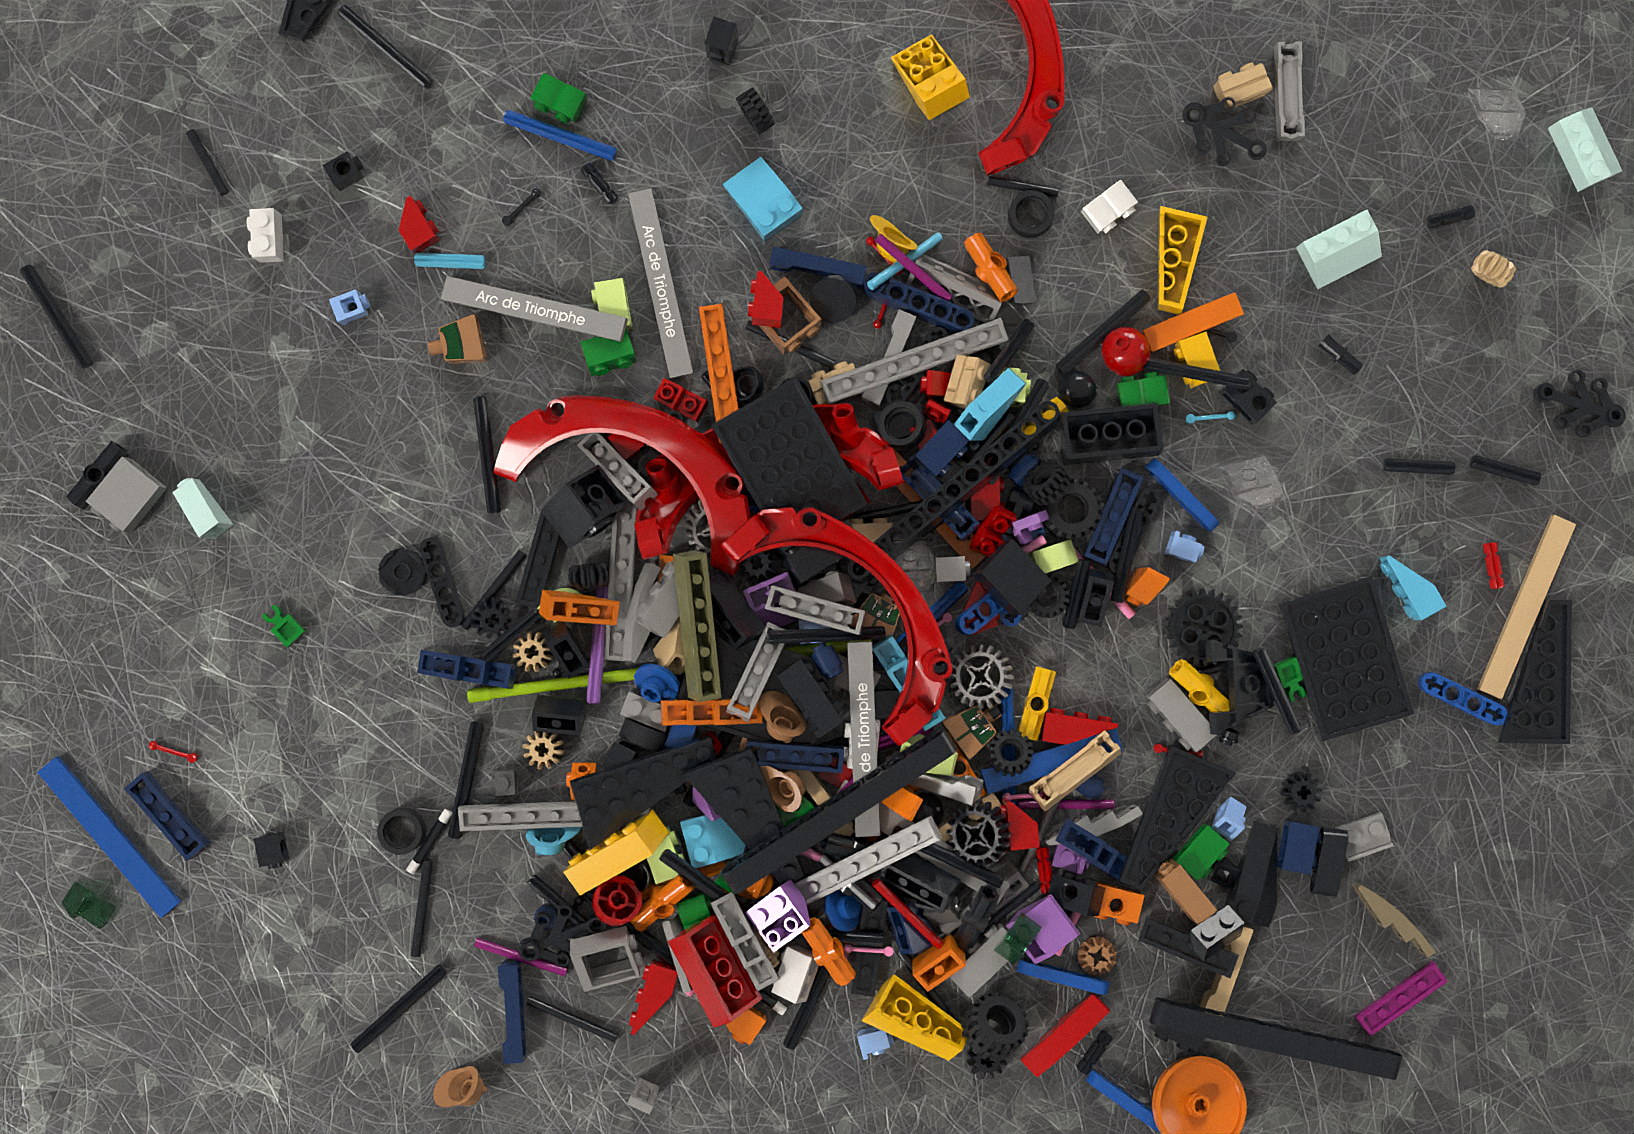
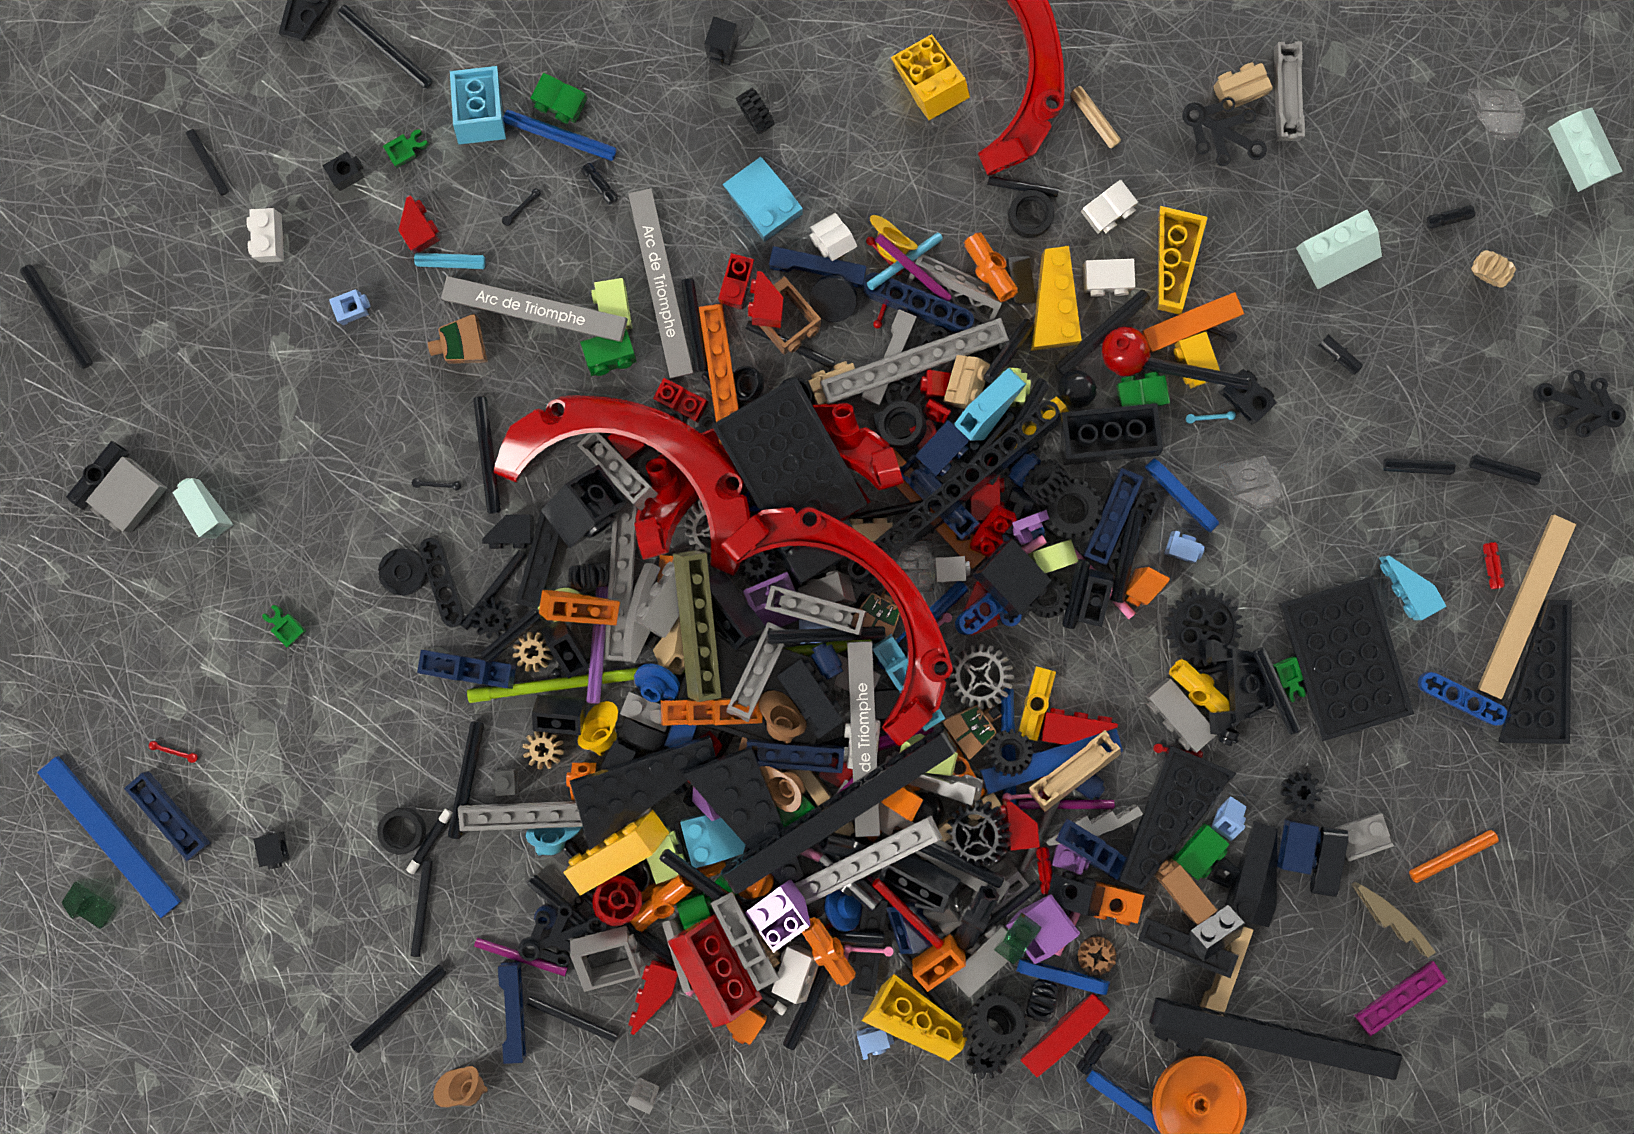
none -> green plate [383,129,429,168]
none -> black hinge [412,478,461,491]
none -> medium azure slope [450,66,506,145]
none -> black slope [482,514,534,549]
none -> yellow piece [577,701,618,756]
none -> black axle [681,278,708,372]
none -> red slope [718,253,754,310]
none -> white brick [809,213,858,261]
none -> black gear [1026,979,1058,1023]
none -> yellow wedge [1031,246,1082,351]
none -> tan axle [1070,86,1121,148]
none -> white brick [1083,259,1135,297]
none -> orange axle [1409,830,1499,883]

